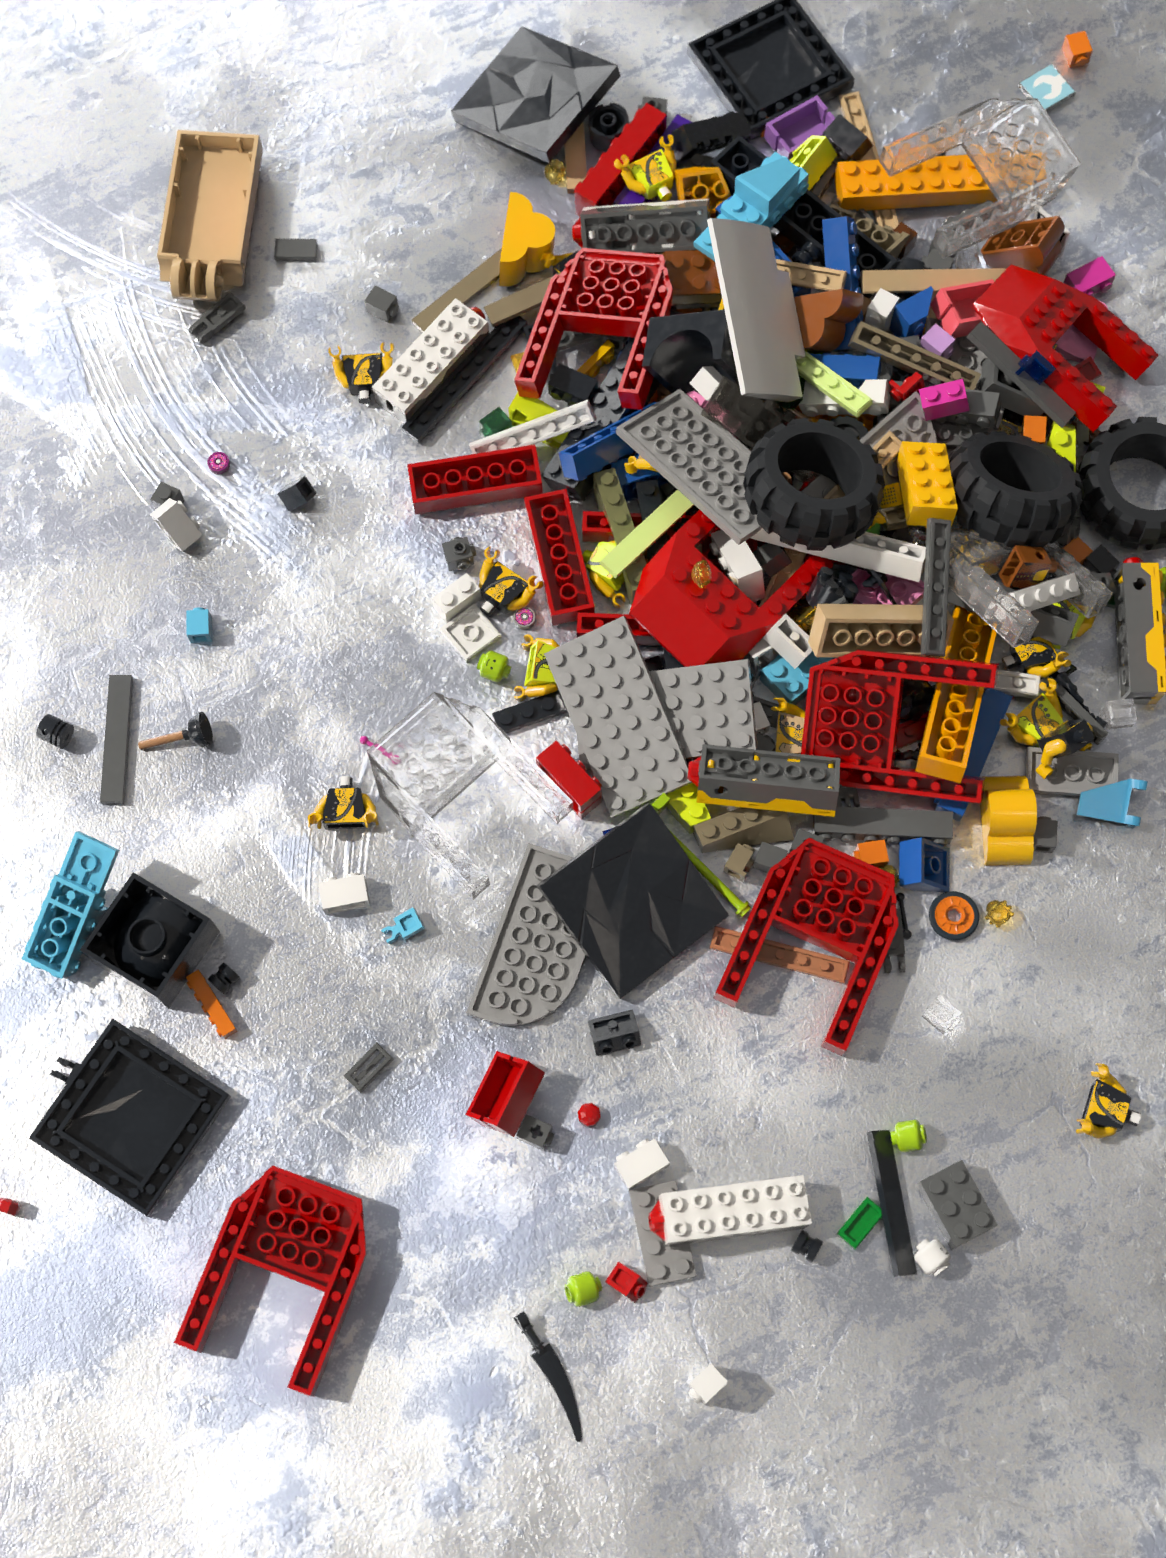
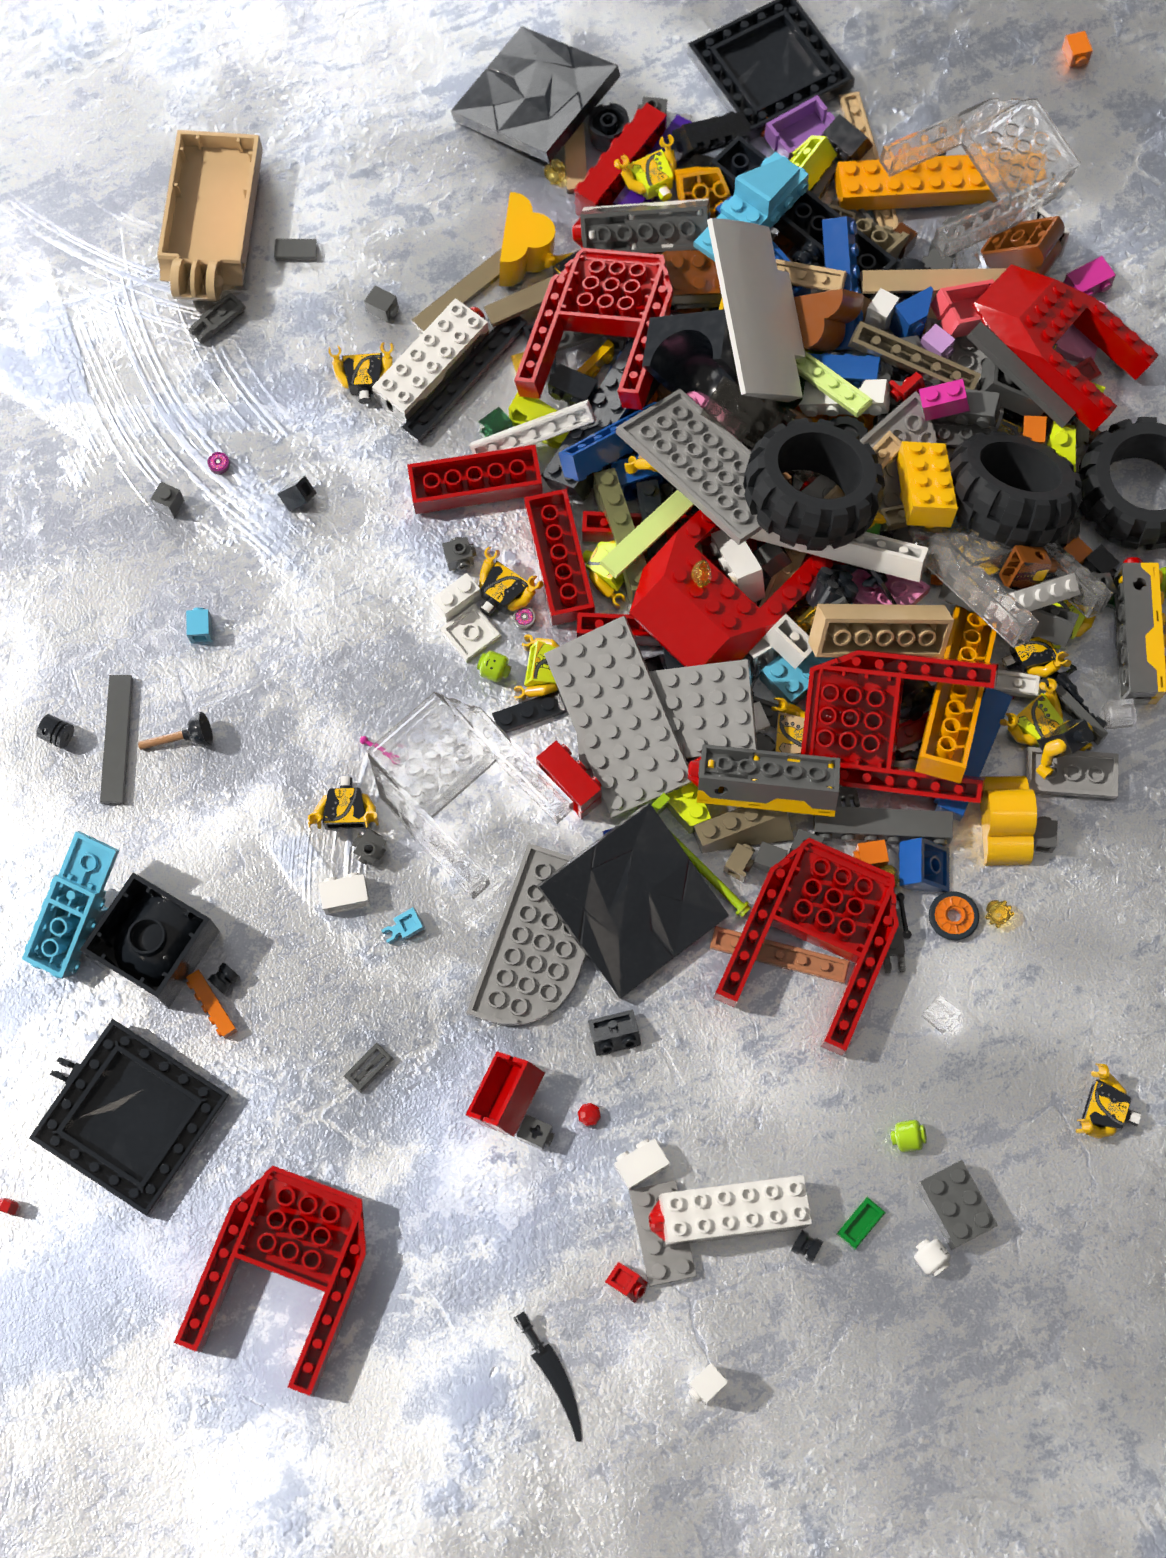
white brick [150,498,202,552] -> none
lime head [564,1271,602,1307] -> none
white brick [690,366,730,401] -> none
black tile [866,1130,917,1277] -> none
yellow slope [880,482,903,509] -> none
dark grey tile [921,518,951,657] -> none
clear blue bracket [1015,350,1056,385] -> none
tile [1018,63,1076,115] -> none
dark azure flag [1076,779,1148,826] -> none
none -> dark grey brick [352,828,387,865]

